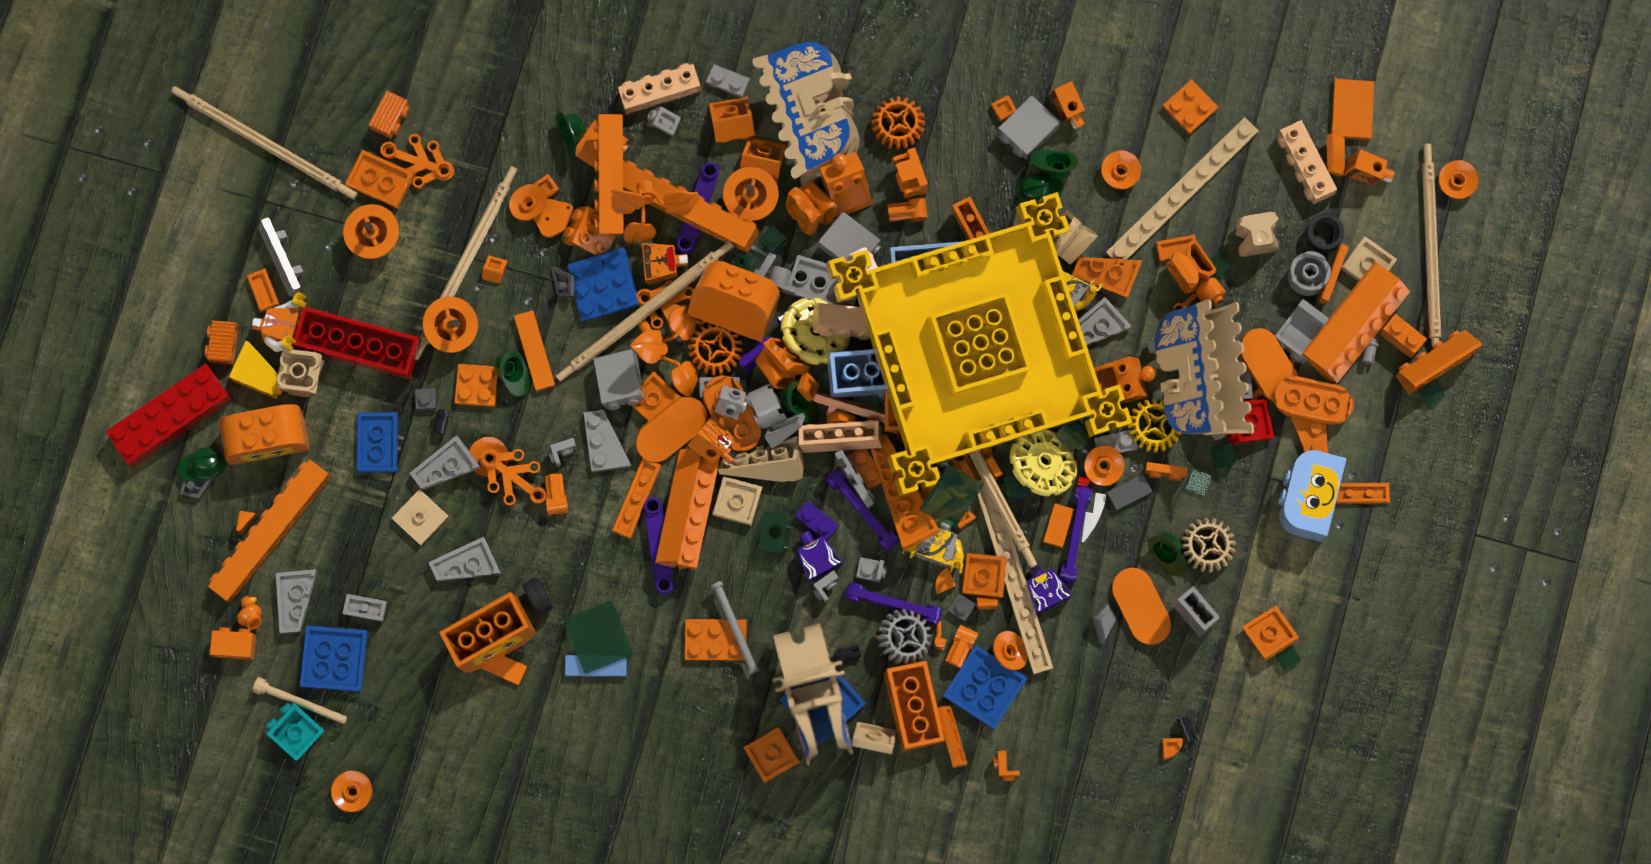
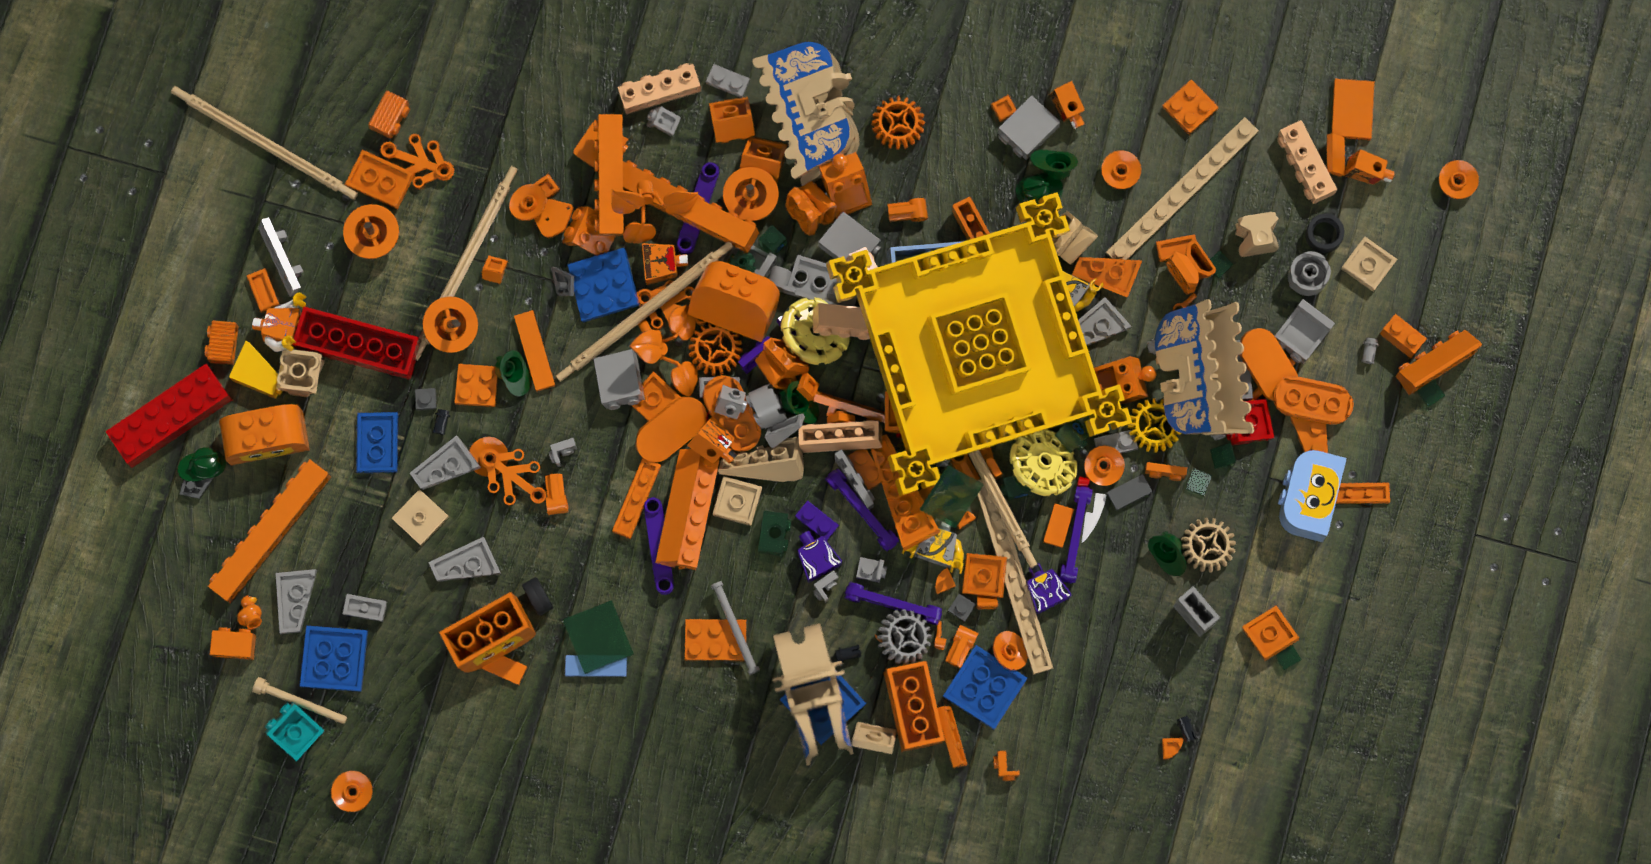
orange slope [236,511,258,534] -> none
dark green piece [556,112,586,156] -> none
light grey wing [584,410,632,472] -> none
orange tile [744,727,799,783] -> none
light blue brick [827,349,887,398] -> none
orange panel [892,148,928,199] -> none
dark grey piece [1092,603,1117,645] -> none
orange tile [1112,568,1171,645] -> none
orange head [1196,277,1226,307] -> none
orange slope [1302,262,1410,383] -> none
orange tile [1318,244,1349,305] -> none
tan axle [1422,144,1441,350] -> none

